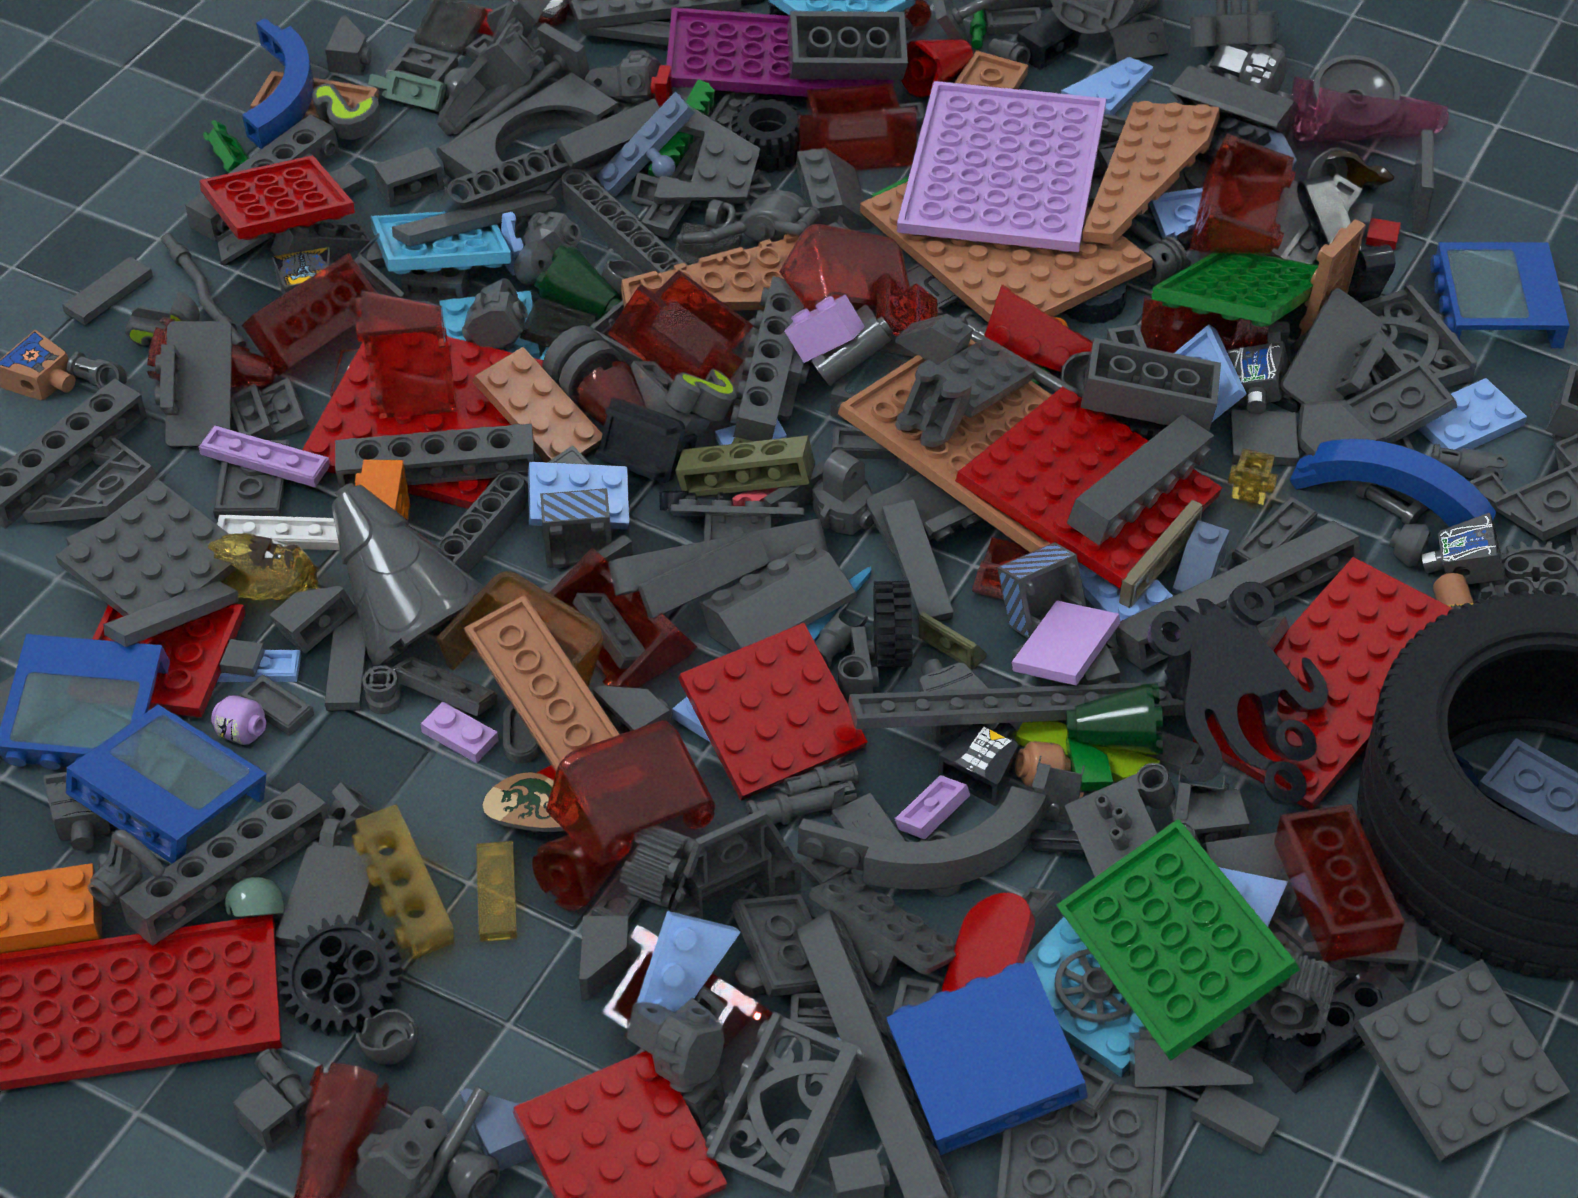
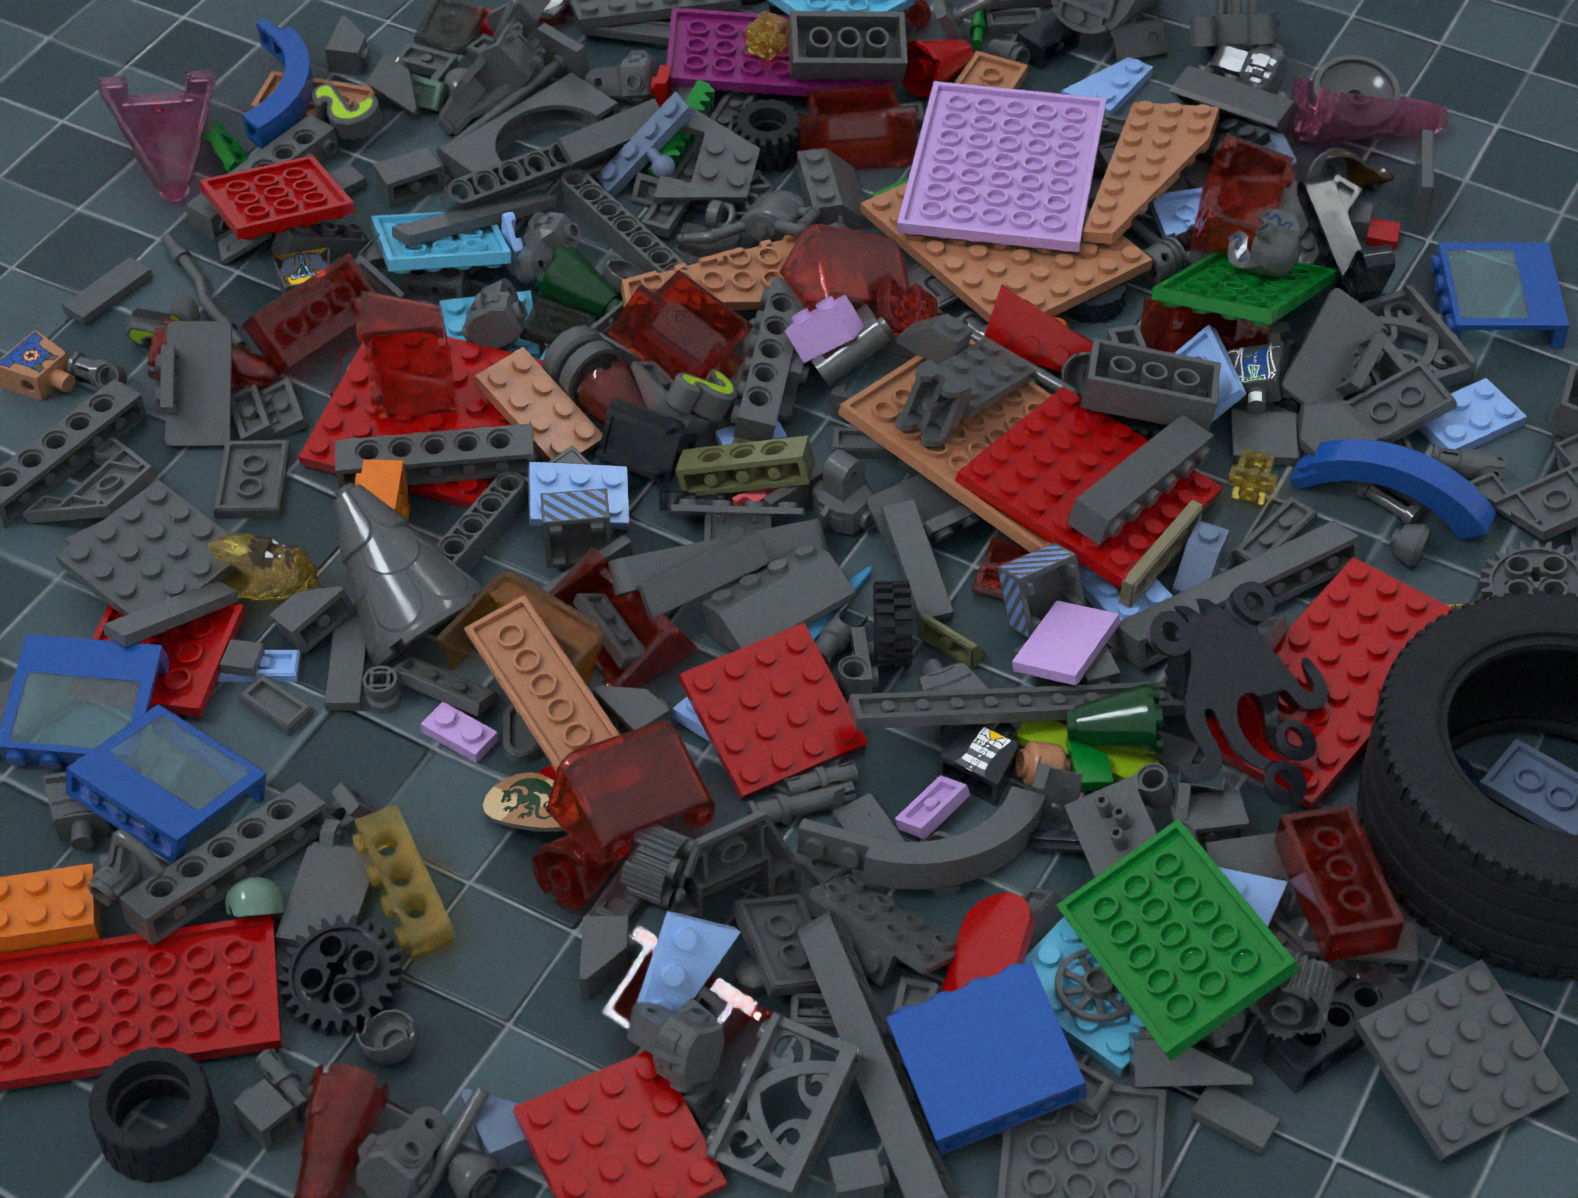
lavender tile [199,425,330,487] -> none
lavender head [211,695,266,745] -> none
white tile [217,515,340,550] -> none
clear yellow tile [476,841,517,942] -> none
nougat plate [1299,219,1366,336] -> none
dark grey torso [1422,513,1505,584] -> none
nougat brick [1433,573,1474,605] -> none
none -> black tyre [88,1047,219,1183]
none -> clear pink cone [97,70,216,202]
none -> dark grey slope [366,54,421,119]
none -> clear yellow brick [744,11,789,60]
none -> dark grey piece [1227,208,1301,277]

